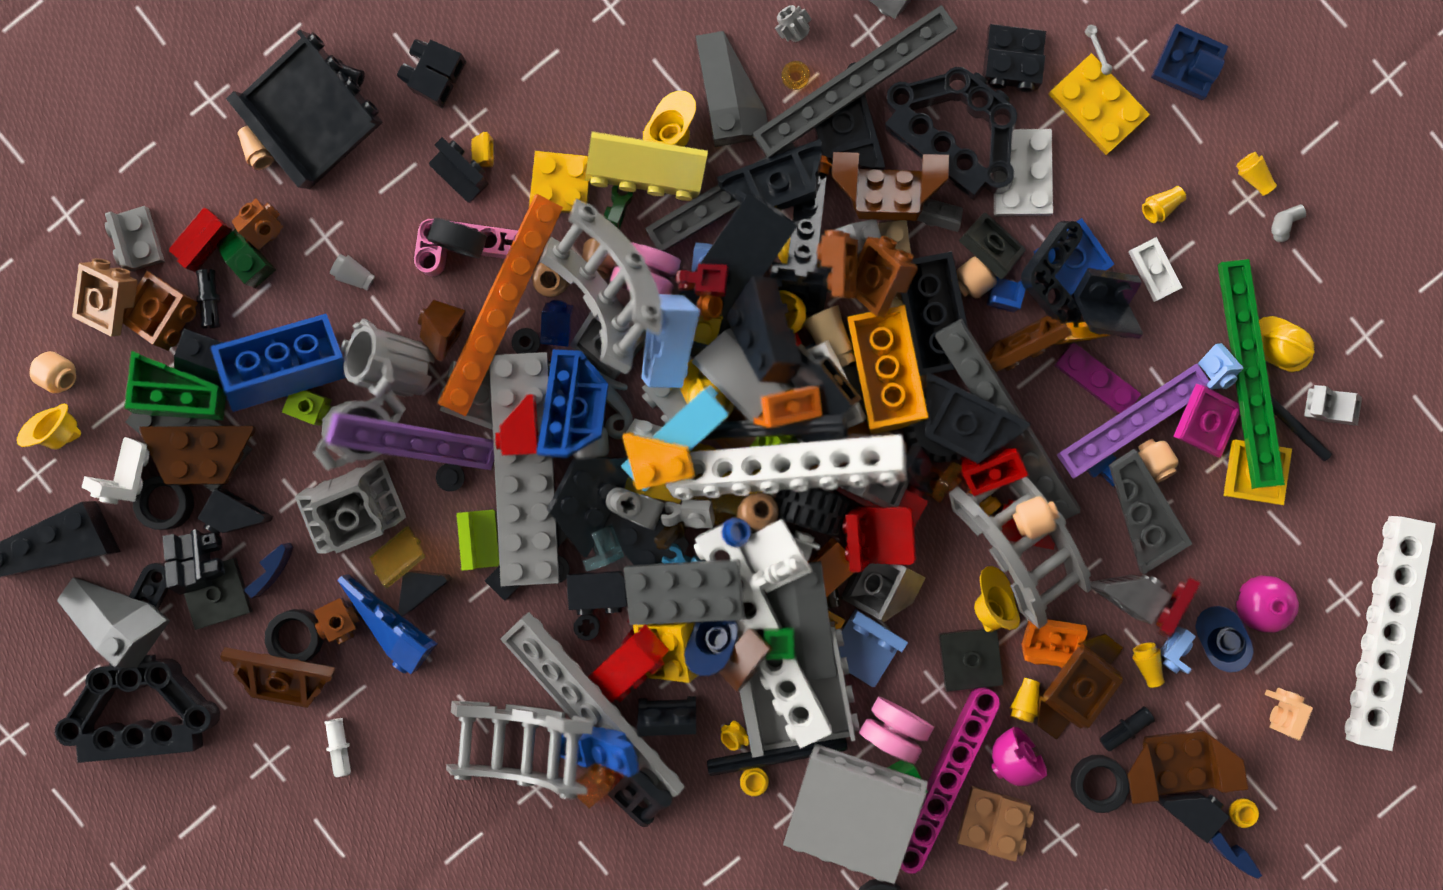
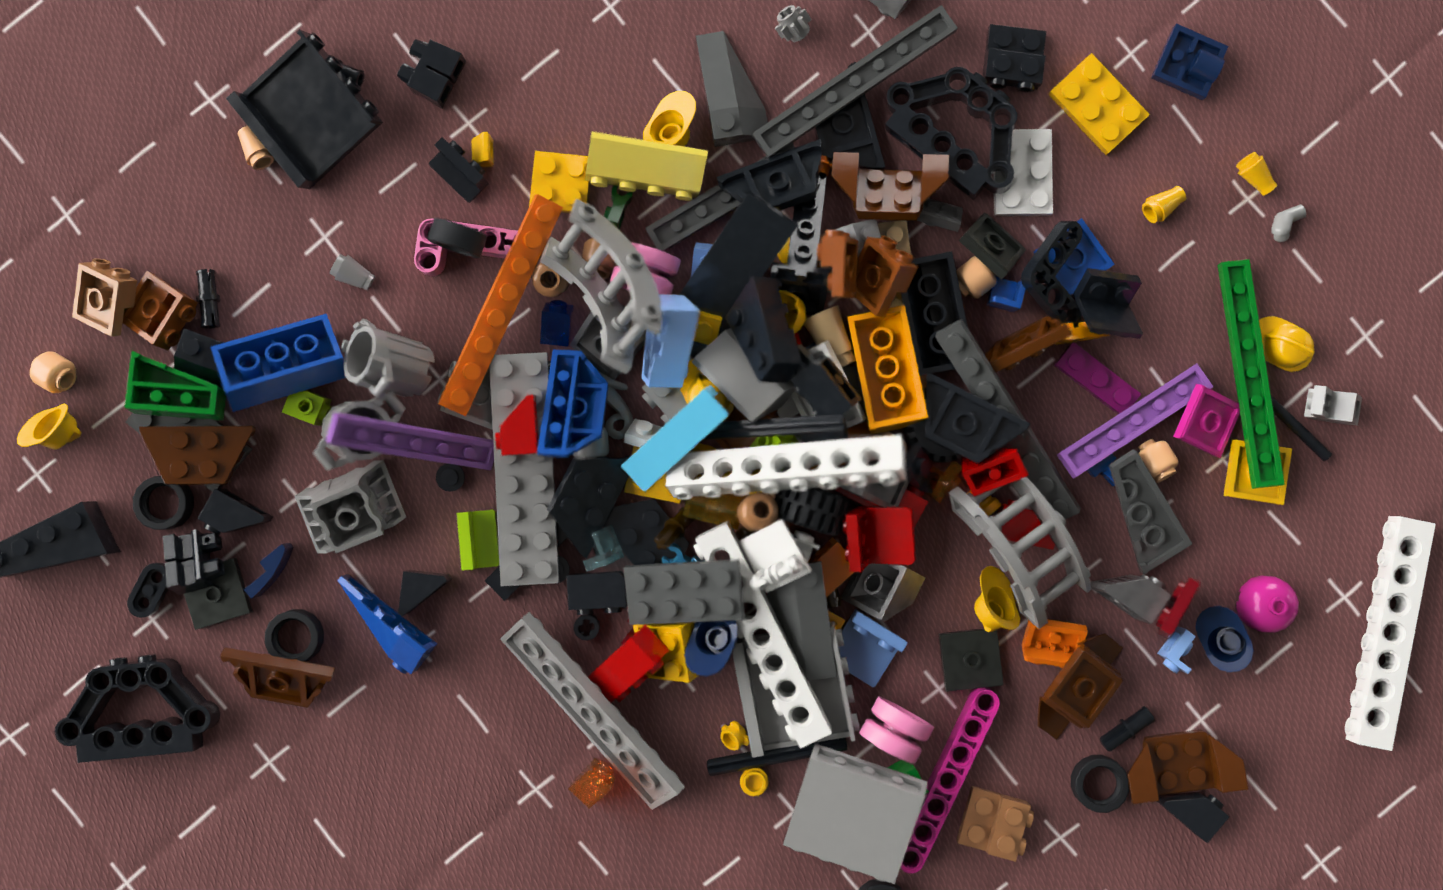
wedge [57,577,170,668] -> none
white bracket [82,437,149,504] -> none
light grey bracket [105,206,165,271] -> none
red panel [169,208,232,273] -> none
dark green slope [216,229,276,288] -> none
dark orange brick [231,198,284,250] -> none
dark orange brick [314,598,360,645] -> none
white axle [324,718,351,777] -> none
clear yellow piece [369,526,426,589] -> none
reddish brown slope [418,300,466,361] -> none
light grey fence [446,701,593,799] -> none
black plate [511,328,540,354] -> none
blue slope [560,726,639,777] -> none
light grey piece [606,487,665,530] -> none
black plate [607,771,672,827] -> none
light orange wing [622,432,695,490] -> none
black plate [637,696,697,737] -> none
light grey plate [661,500,715,528] -> none
dark red plate [675,264,729,297] -> none
orange plate [696,296,723,321] -> none
slope [719,628,773,692] -> none
blue plate [721,518,751,548] -> none
orange panel [753,386,822,428] -> none
green tile [764,628,795,660] -> none
clear yellow plate [781,61,810,90] -> none
dark pink cylinder [991,727,1047,787] -> none
yellow cone [1010,678,1041,723] -> none
light nougat head [1013,496,1060,539] -> none
light grey hinge [1085,25,1113,75] -> none
white plate [1128,237,1182,302] -> none
yellow cone [1132,642,1165,688] -> none
light blue bracket [1198,343,1244,390] -> none
dark blue slope [1209,831,1262,879] -> none
yellow plate [1229,798,1259,828] -> none
light nougat bracket [1265,688,1313,740] -> none

